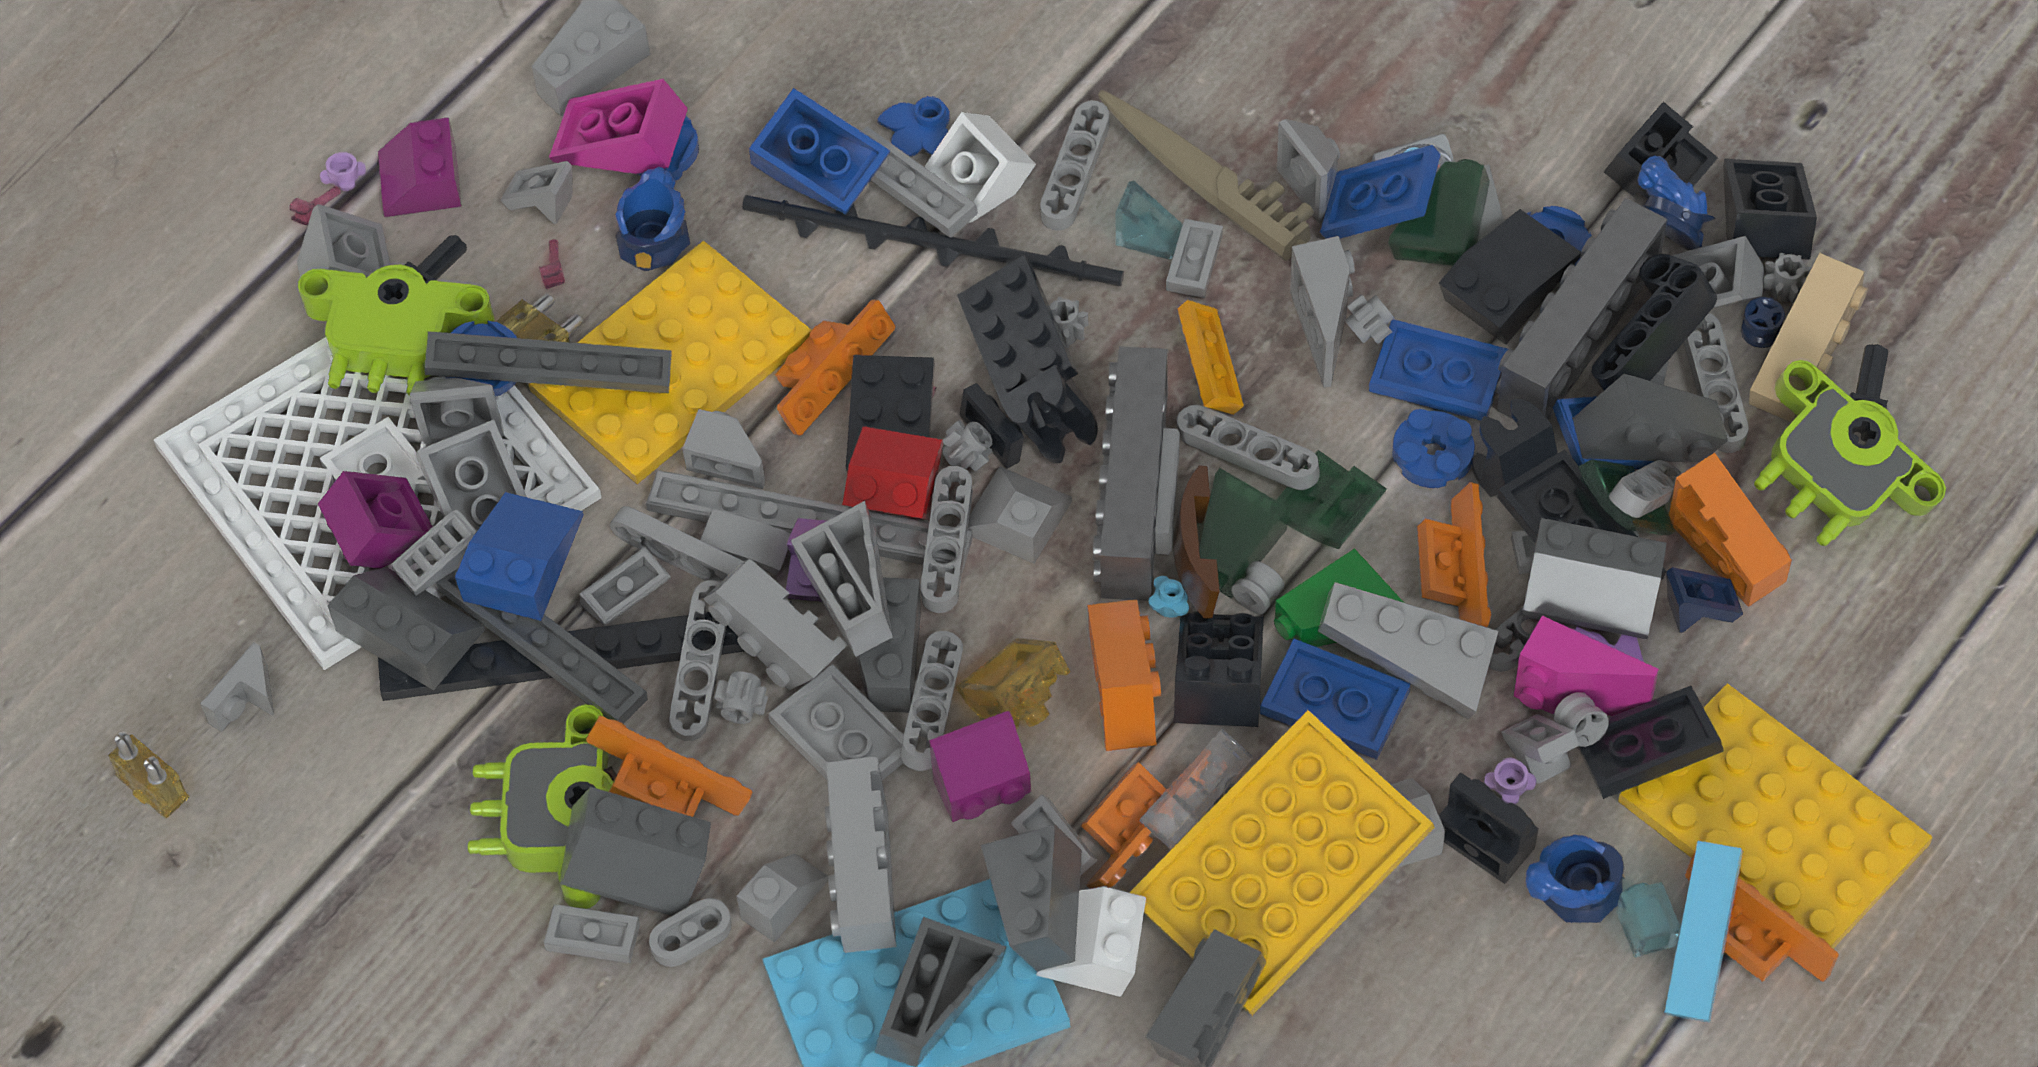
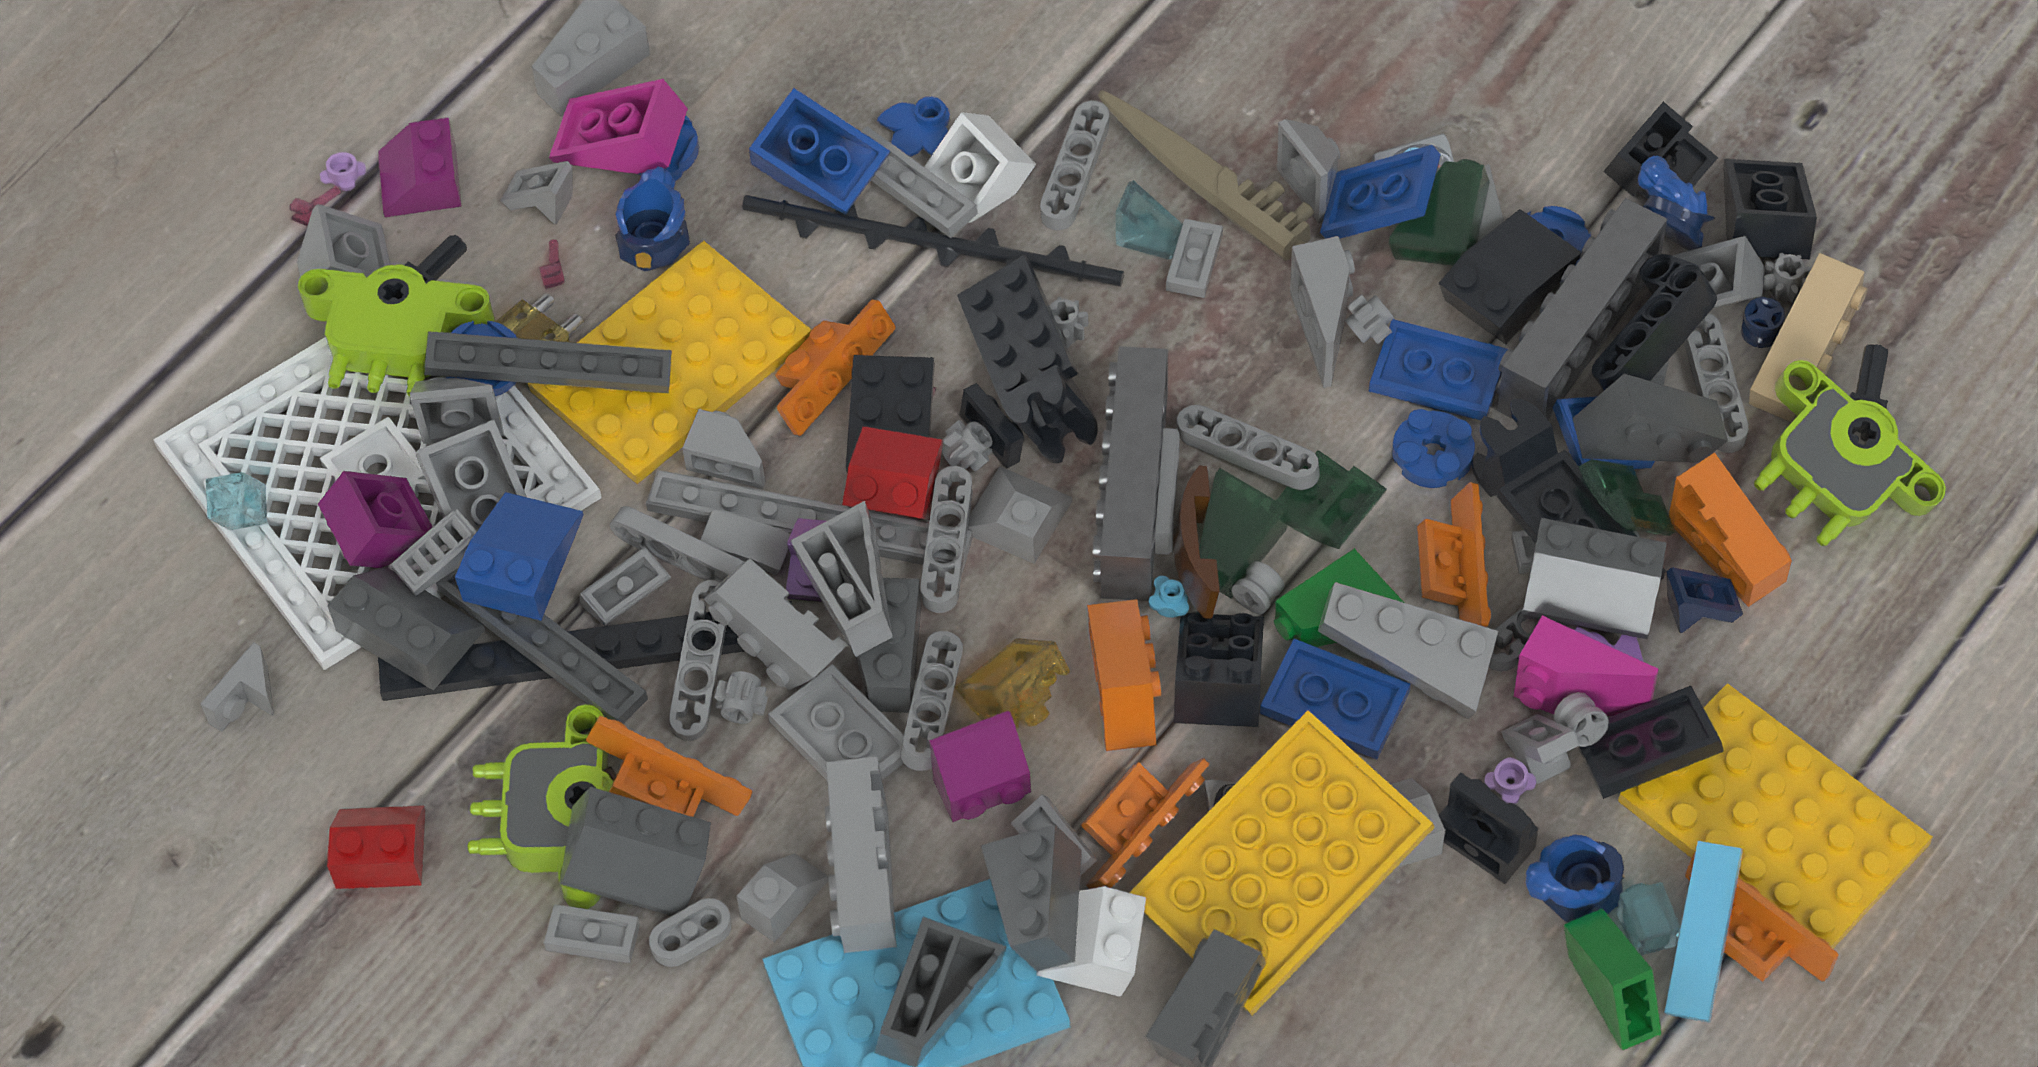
clear yellow piece [108,732,190,819] -> none
clear slope [1139,729,1254,849] -> none
light orange plate [1177,300,1244,415] -> none
light grey beam [1609,460,1682,518] -> none
none -> clear light blue brick [206,472,267,530]
none -> red slope [327,806,425,889]
none -> green slope [1564,908,1662,1051]

